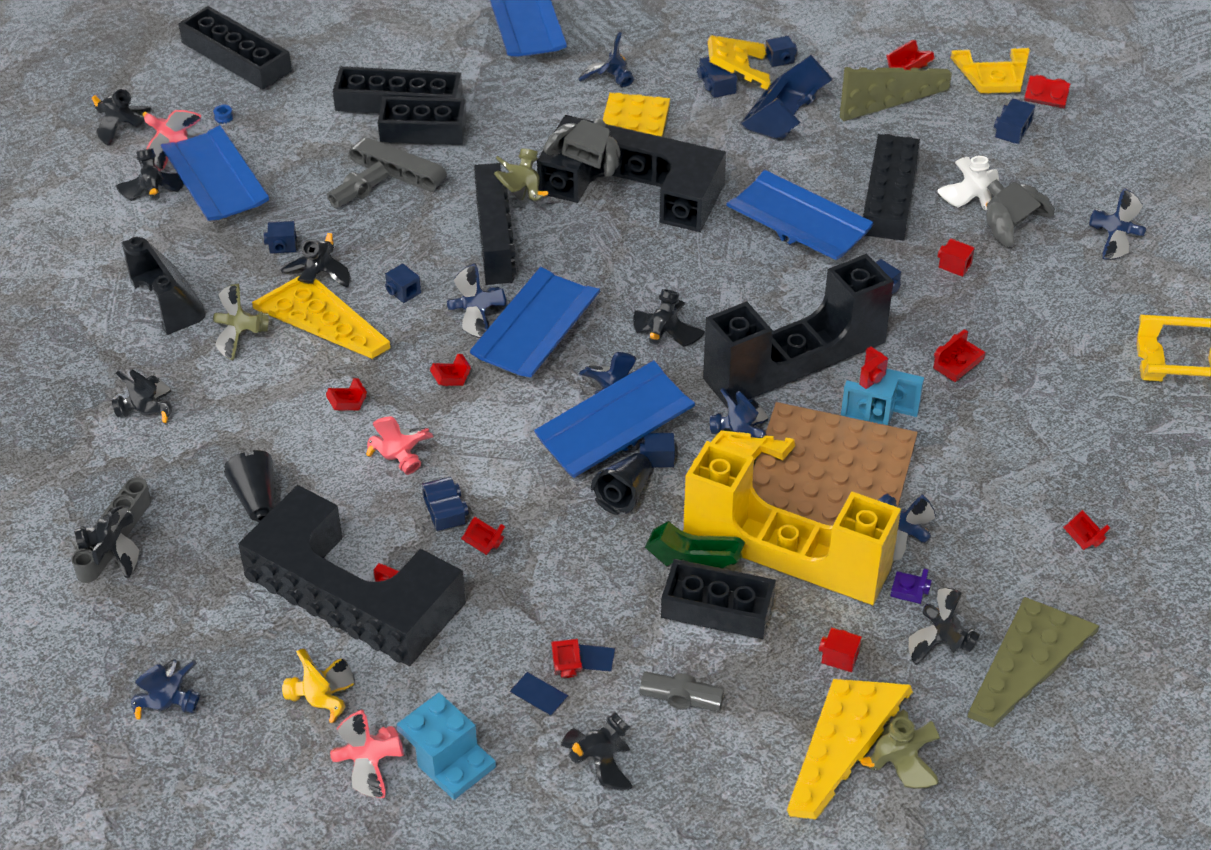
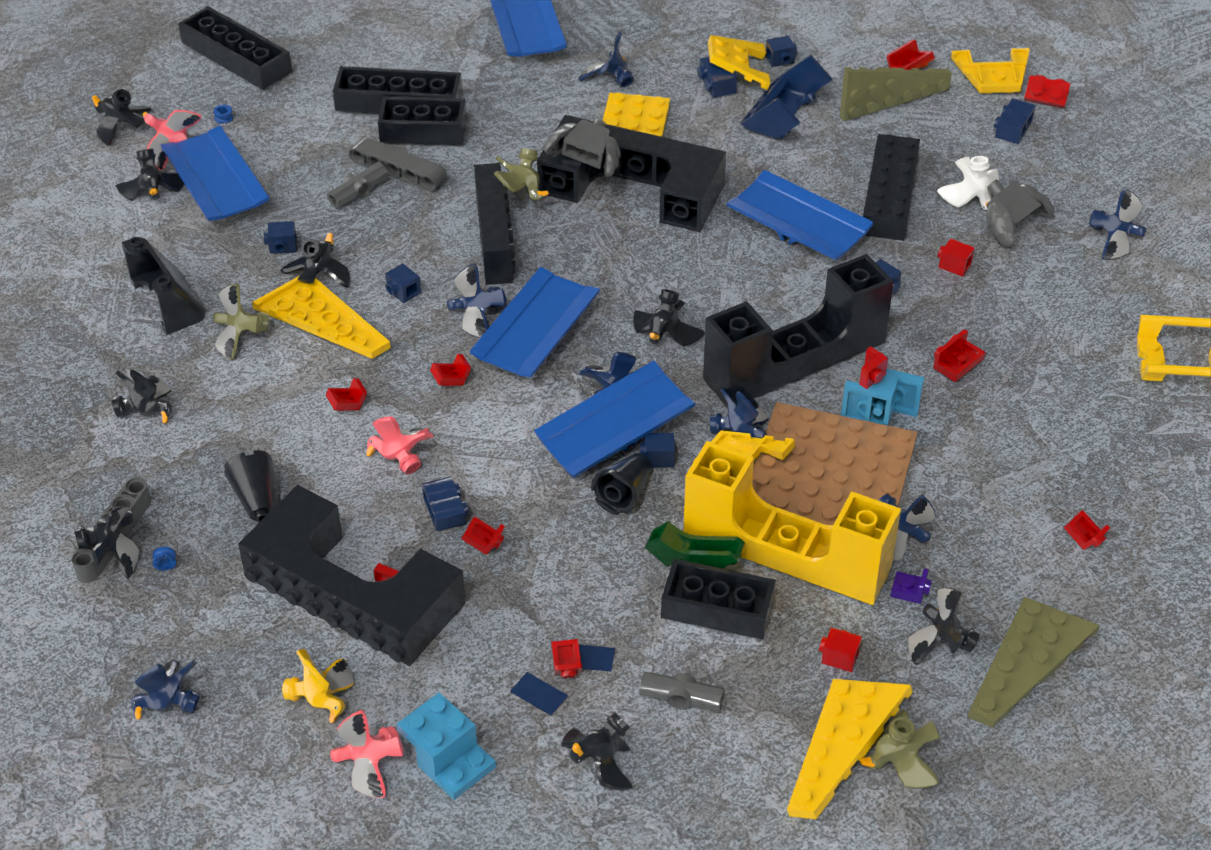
none -> blue bush [152,547,176,571]

